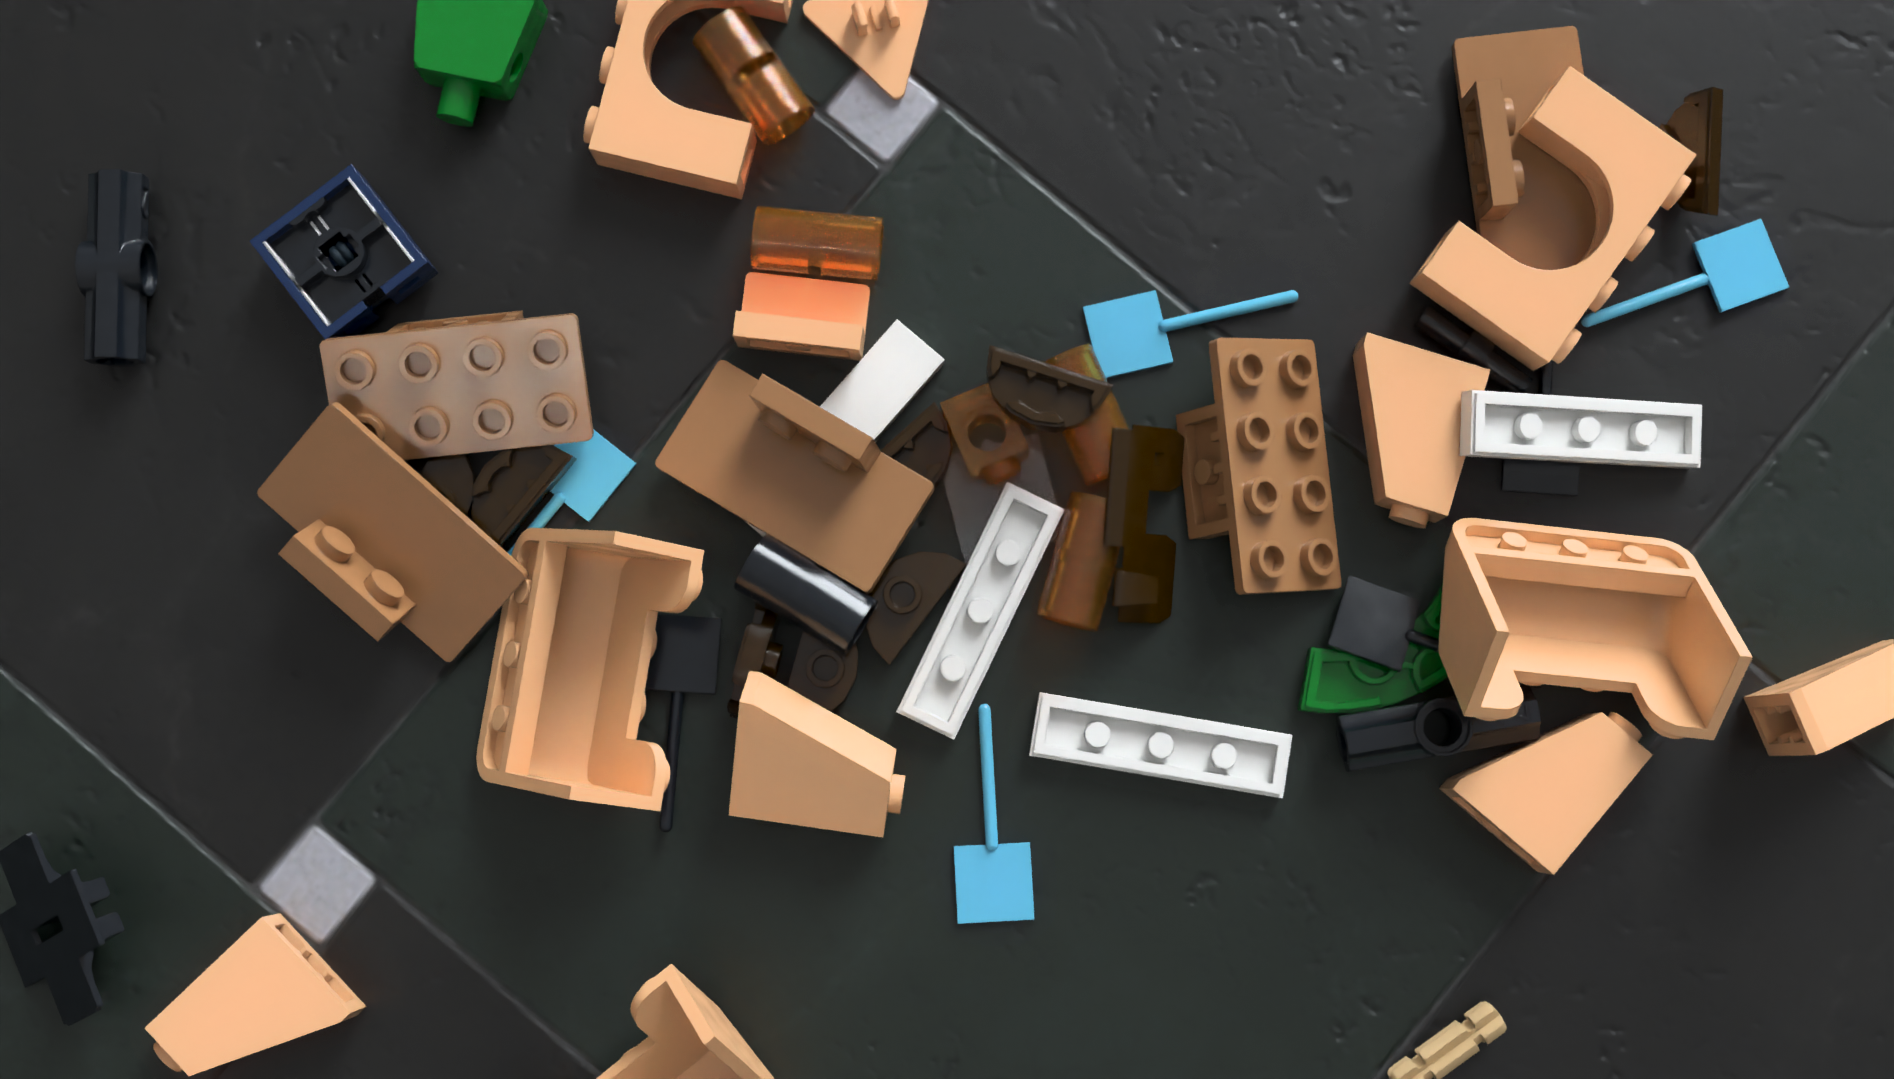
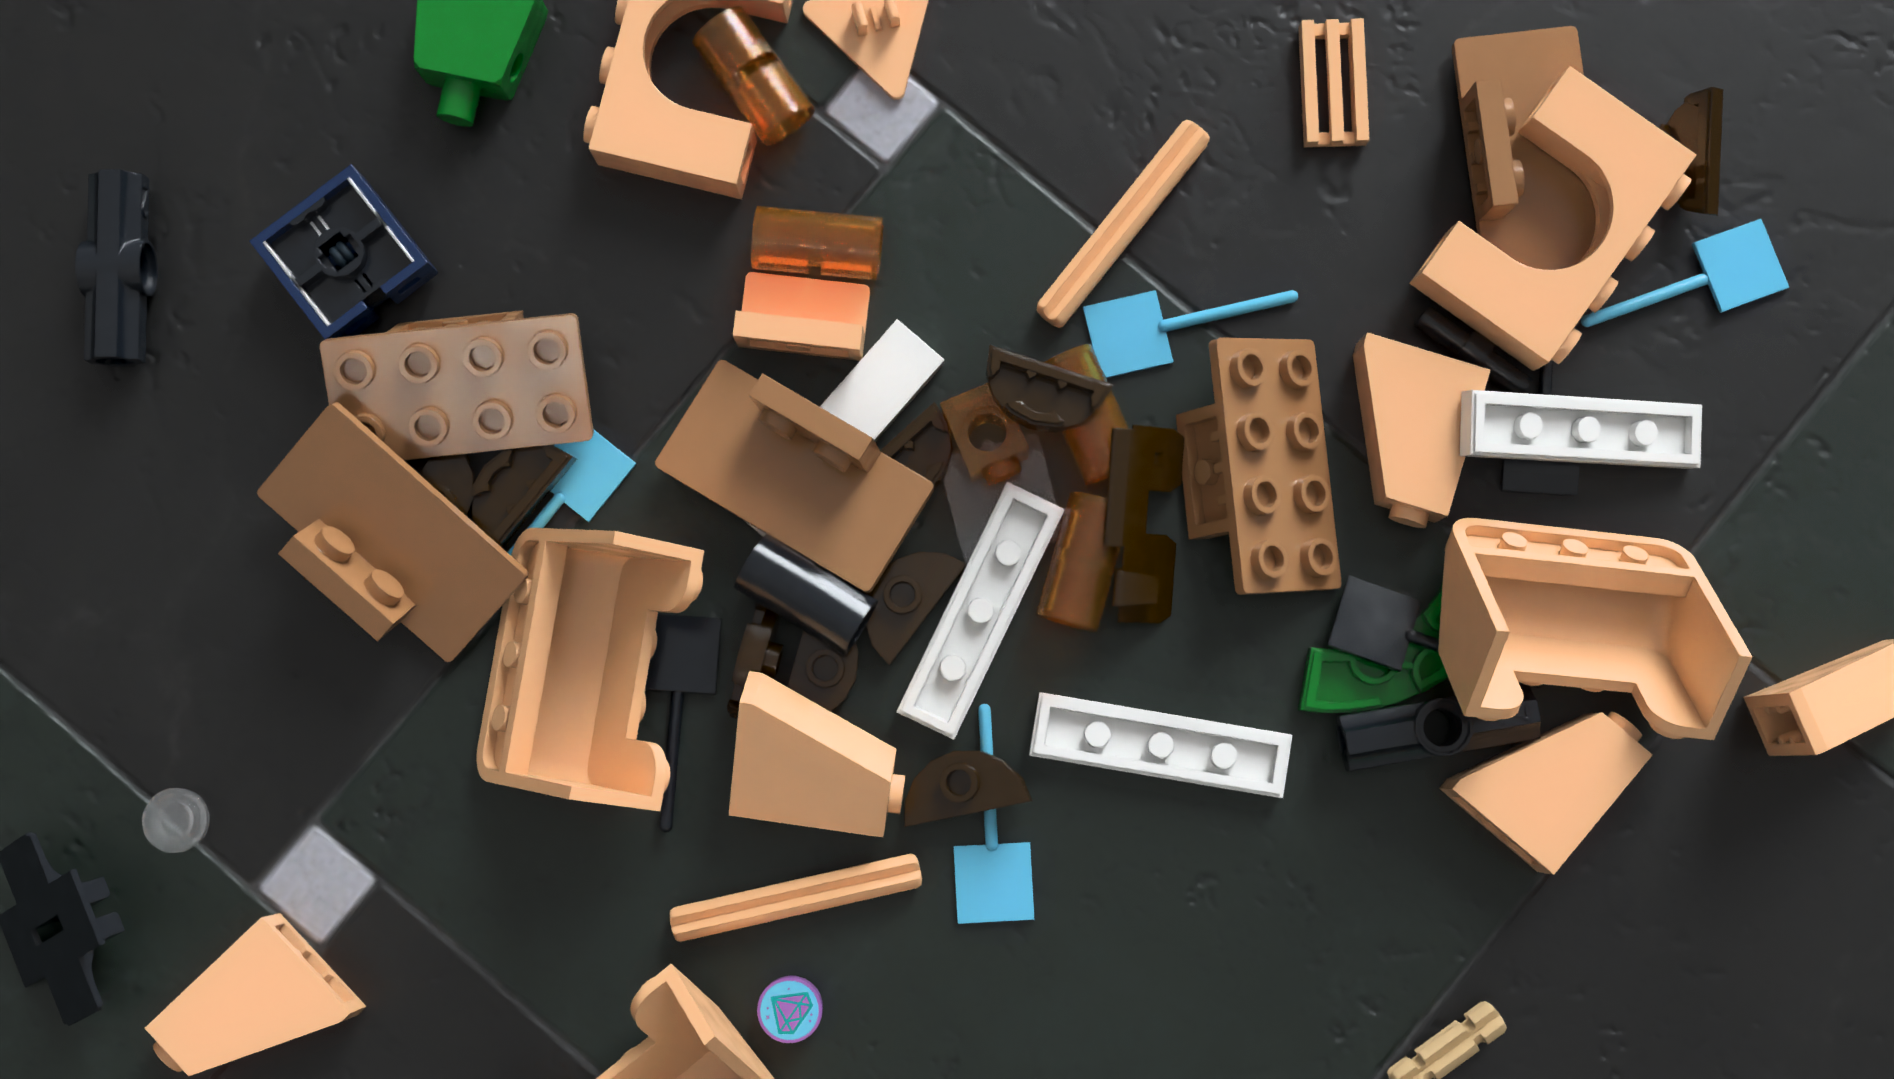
none -> clear plate [142,788,210,853]
none -> light nougat axle [669,853,922,942]
none -> tile [757,975,823,1043]
none -> dark brown plate [905,751,1032,827]
none -> light nougat axle [1036,120,1210,328]
none -> light nougat tile [1298,18,1369,148]

